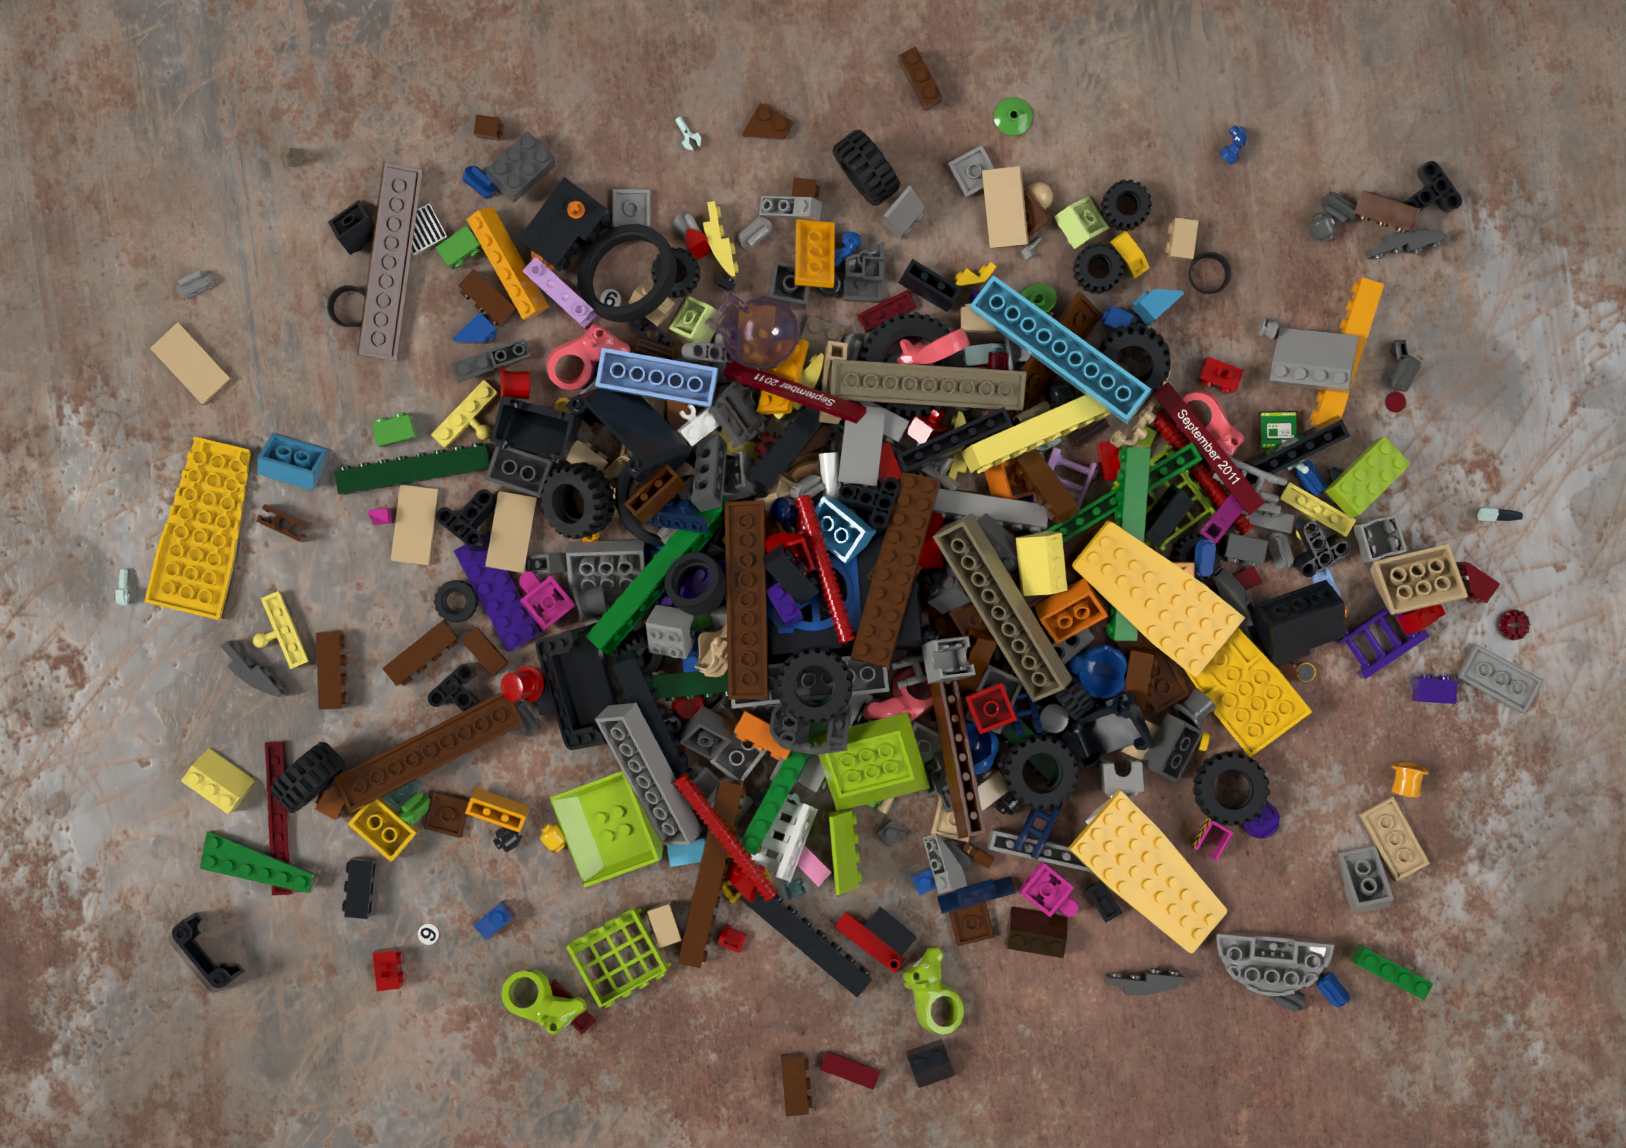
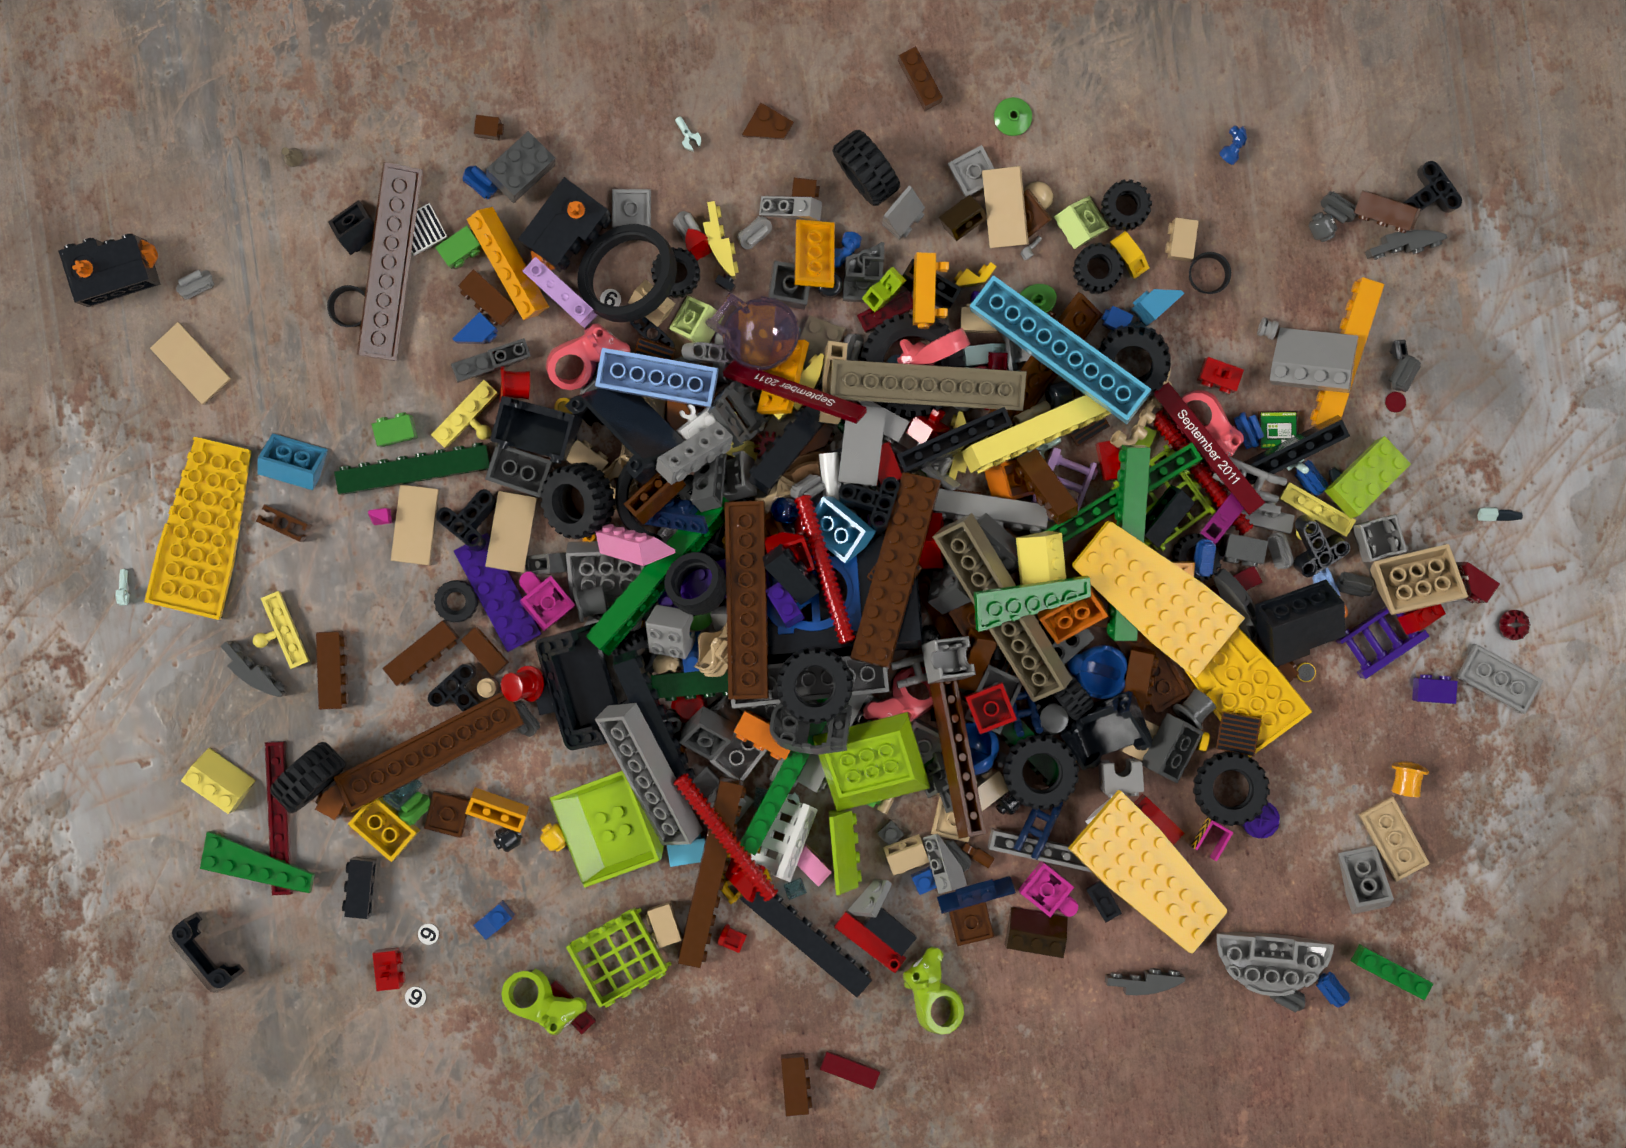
black slope [906,1039,955,1088] -> none
none -> black piece [58,233,161,307]
none -> white sticker [405,987,426,1008]
none -> tan brick [477,677,499,698]
none -> bright pink slope [596,524,675,566]
none -> tan hair [653,654,683,674]
none -> light grey brick [656,421,733,485]
none -> light grey wing [848,879,892,918]
none -> lime brick [862,267,906,312]
none -> tan brick [883,834,929,876]
none -> light orange brick [913,252,949,329]
none -> dark brown brick [939,194,987,242]
none -> wing [974,576,1091,632]
none -> red slope [1134,794,1185,845]
none -> tile [1216,711,1261,756]
none -> blue piece [1234,412,1265,449]
none -> dark grey piece [1336,571,1374,597]

